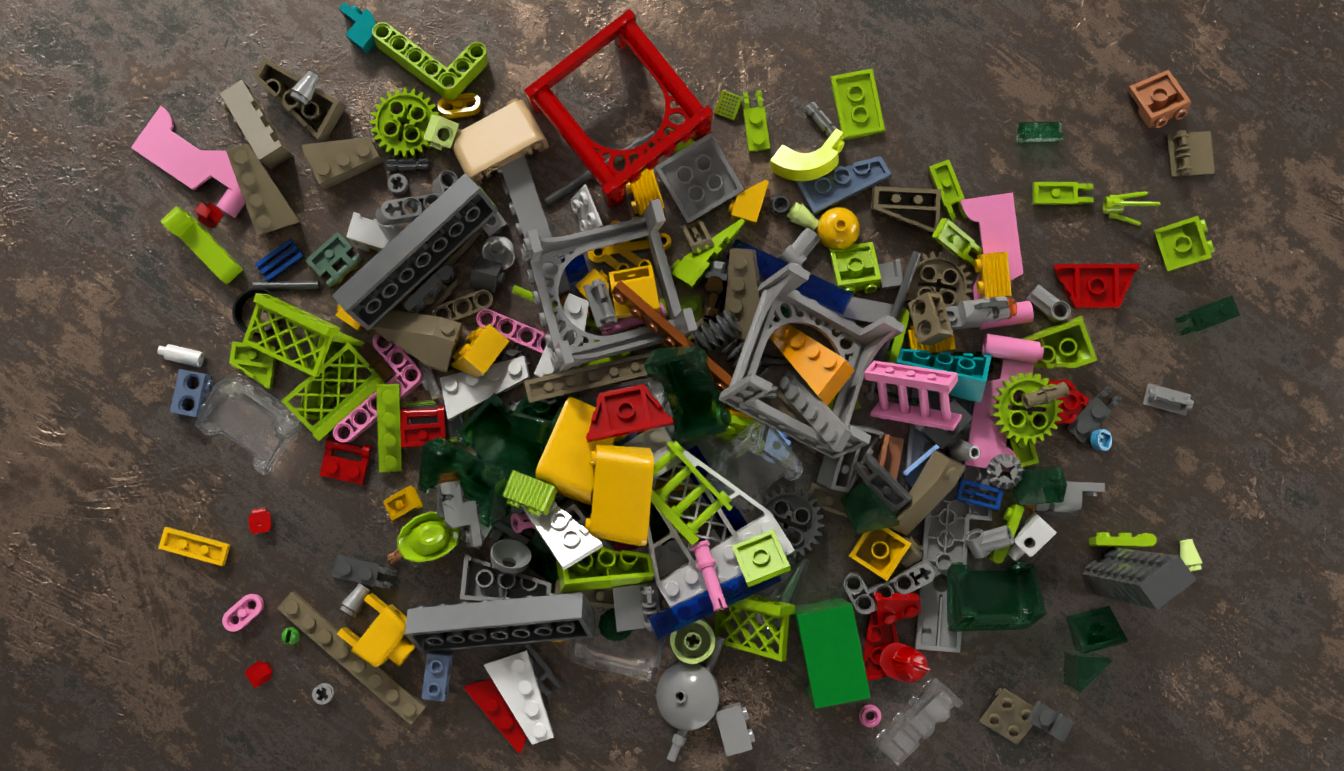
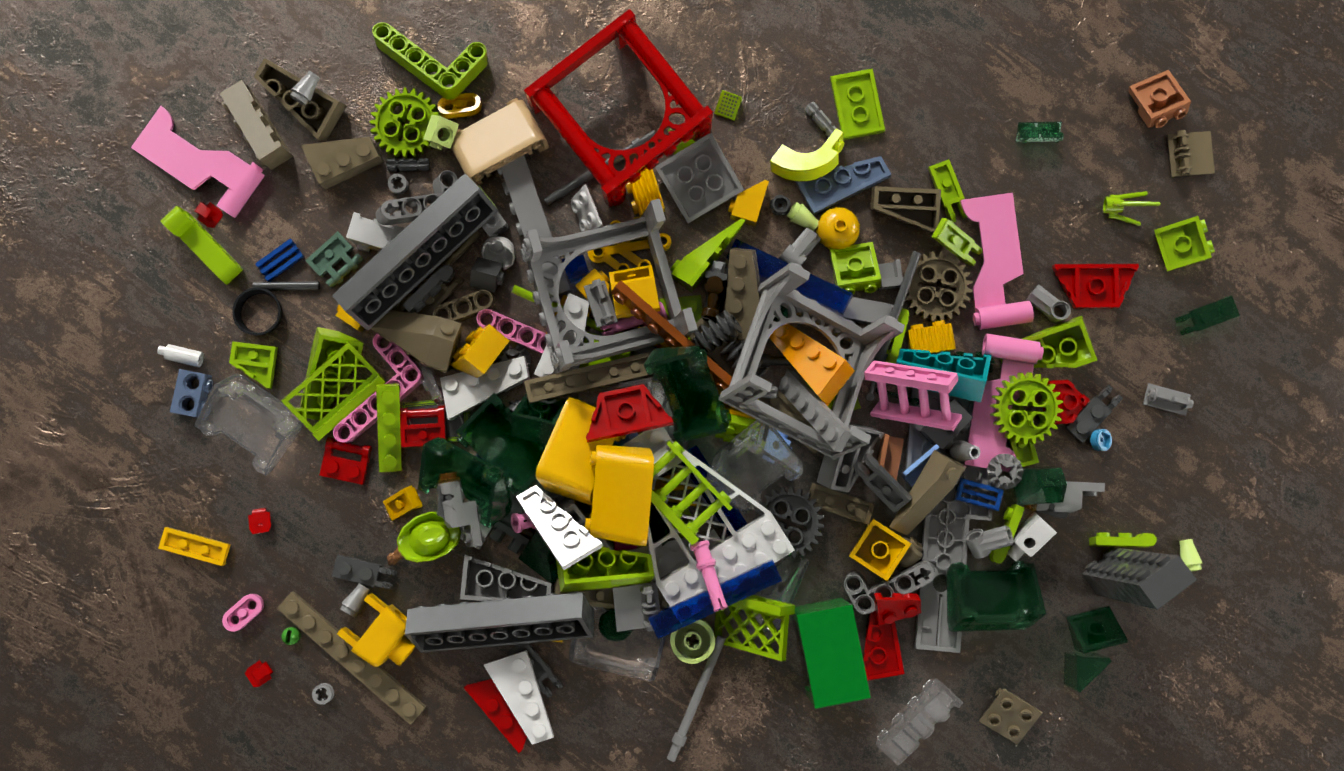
dark tan wedge [226,143,300,235] -> none
lime fence [242,293,340,377] -> none
teal brick [339,2,377,54] -> none
dark brown axle [357,342,395,383] -> none
sand blue brick [422,651,453,701] -> none
light grey piece [490,539,531,574] -> none
lime brick [502,470,558,516] -> none
light grey dish [656,662,720,730] -> none
dark tan tile [681,219,714,254] -> none
light grey brick [715,702,755,756] -> none
lime plate [731,529,791,587] -> none
lime hinge [743,90,770,153] -> none
clear green slope [841,480,900,534] -> none
bright pink plate [859,704,881,727] -> none
red piece [880,643,931,684] -> none
dark tan brick [908,292,953,346] -> none
light grey plate [945,296,1017,330] -> none
yellow brick [974,251,1012,298] -> none
dark tan pin [1022,382,1069,409] -> none
dark grey brick [1027,701,1075,742] -> none
lime hinge [1032,182,1094,205] -> none

